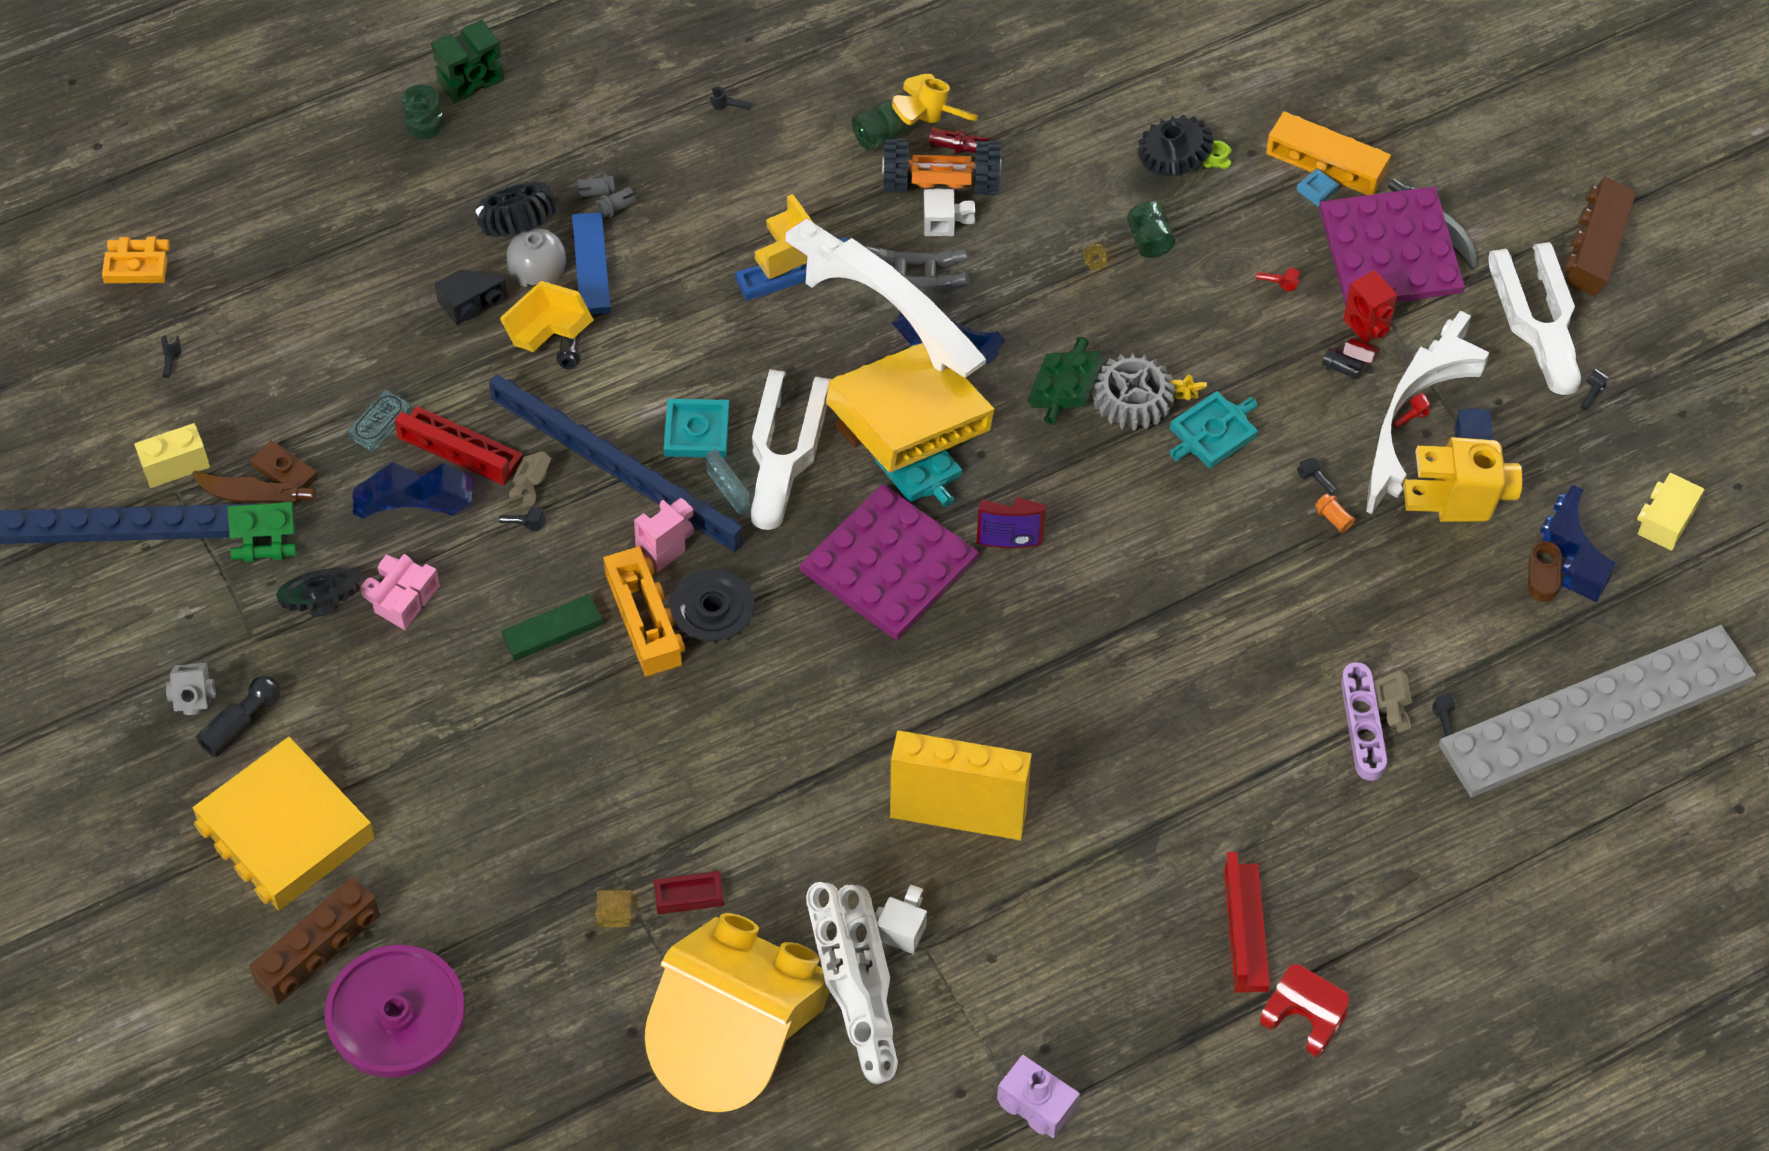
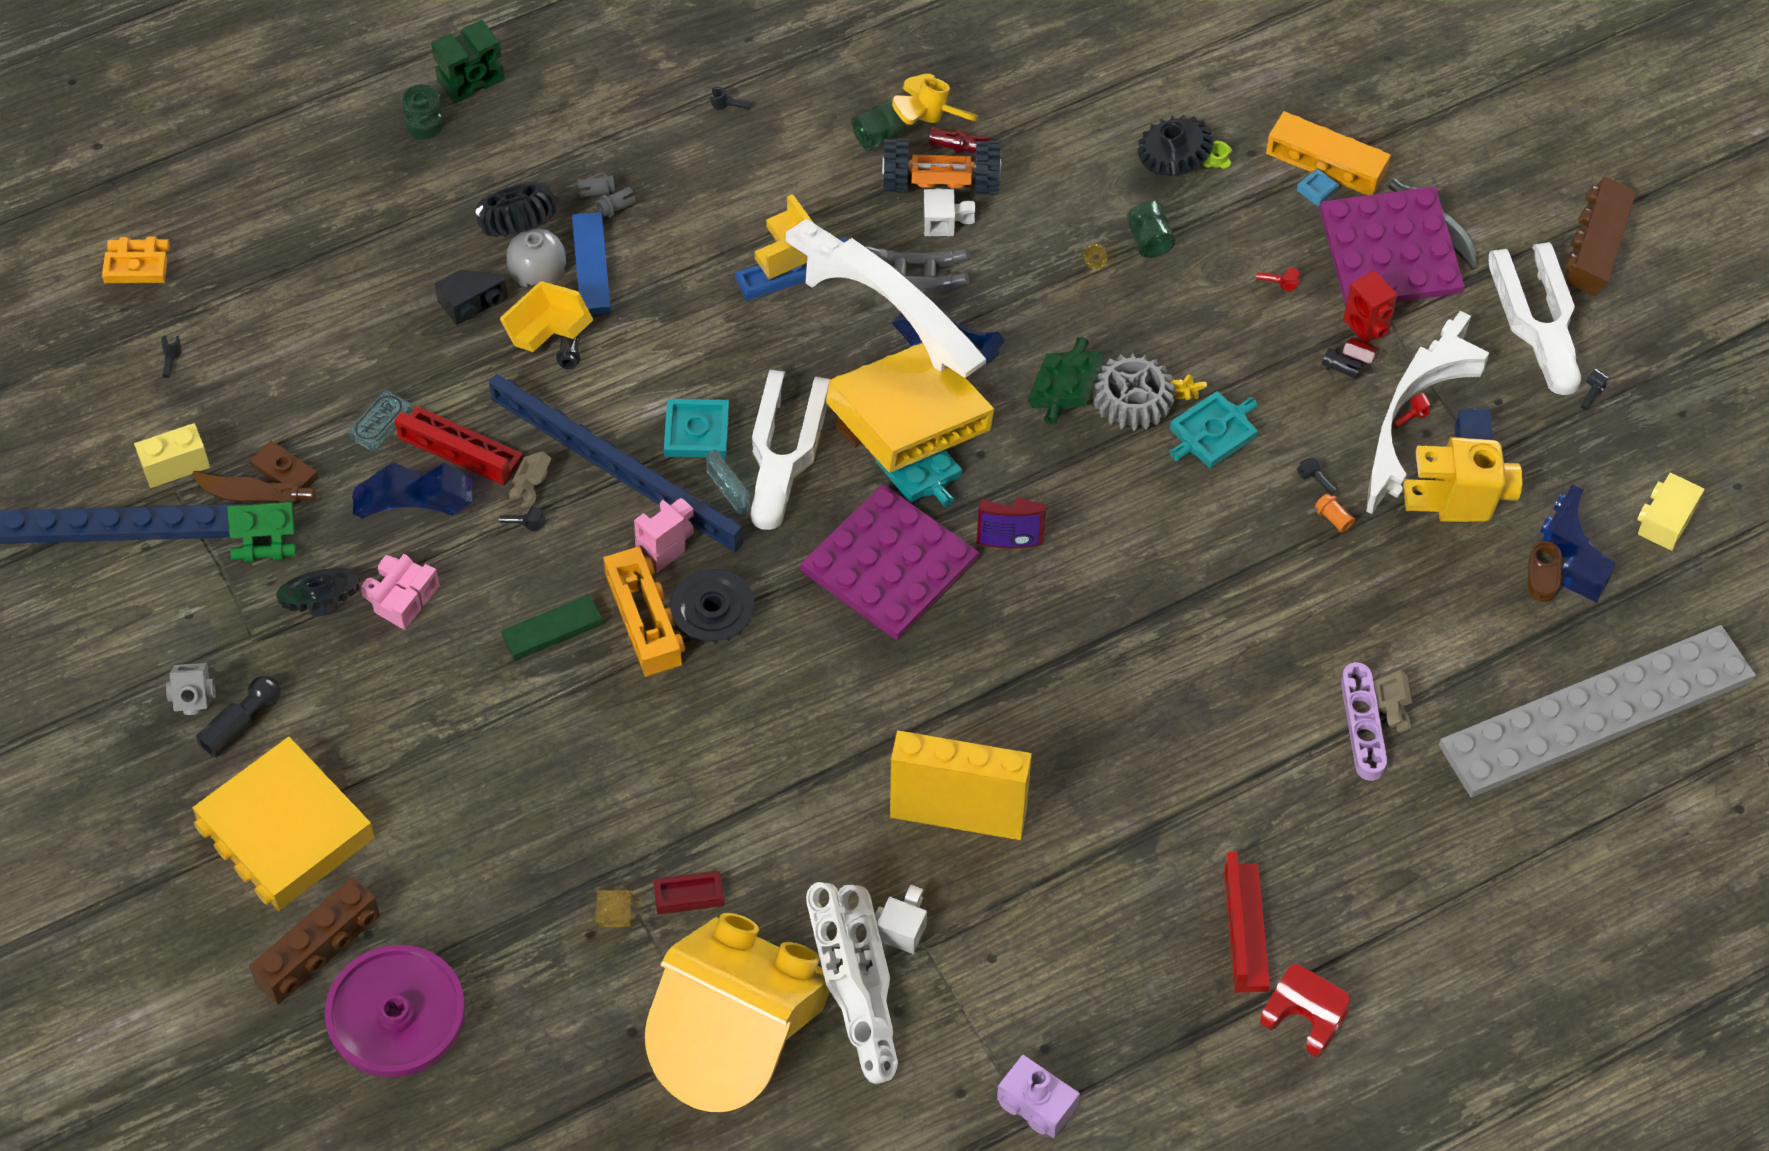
black hand [1432,693,1455,737] -> none

